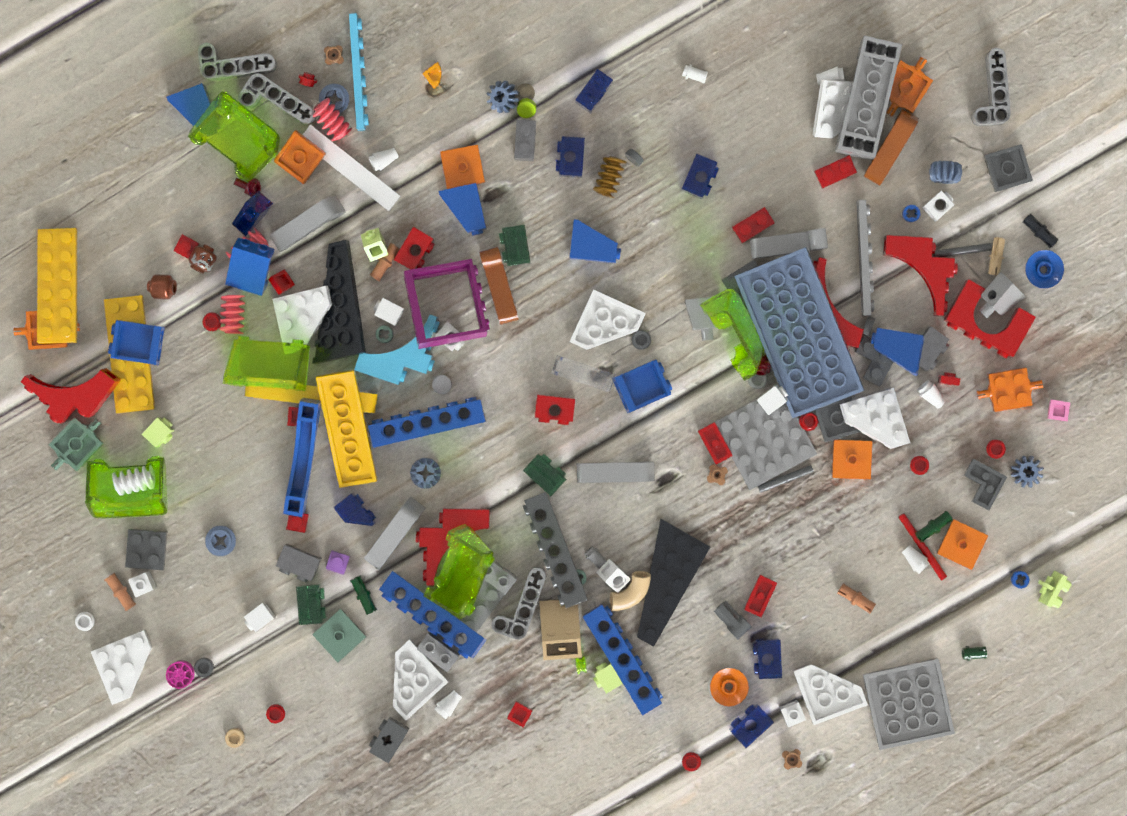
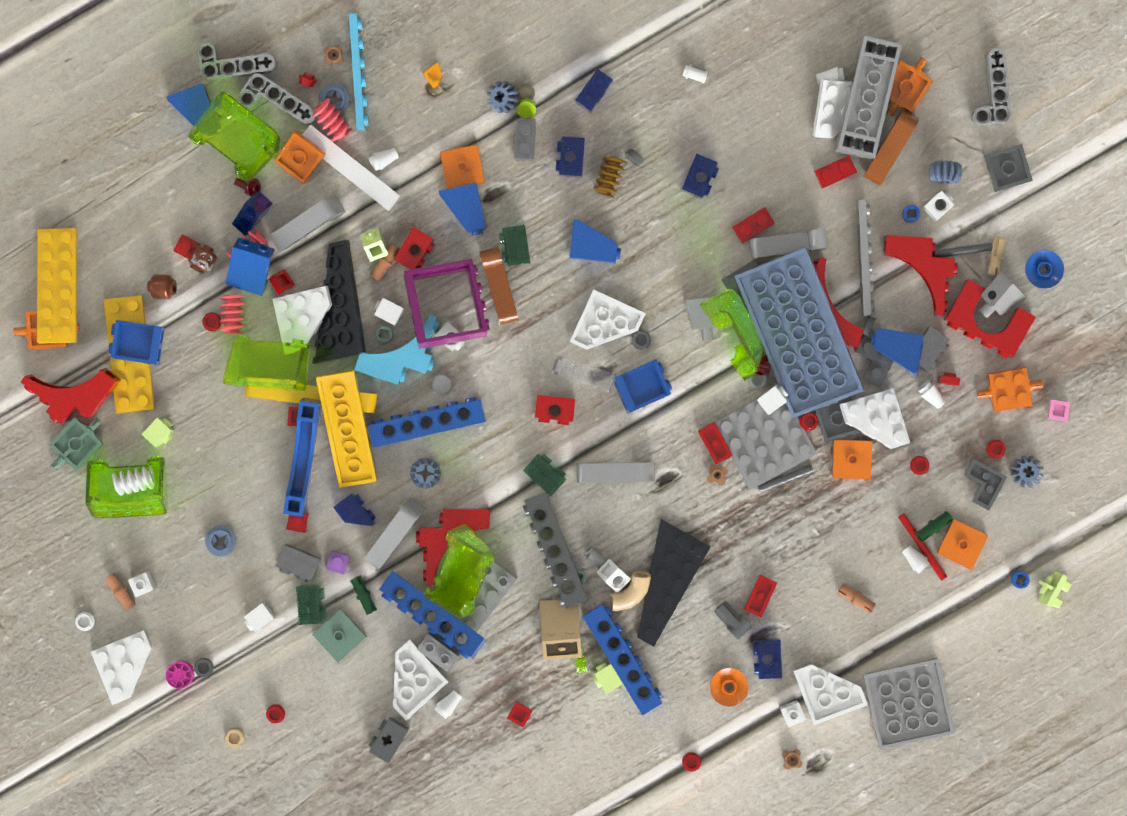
dark grey plate [125,529,167,570] -> none
light grey beam [492,567,546,640] -> none
clear blue brick [729,703,774,748] -> none
dark green pin [962,646,987,661] -> none
black pin [1022,213,1059,248] -> none

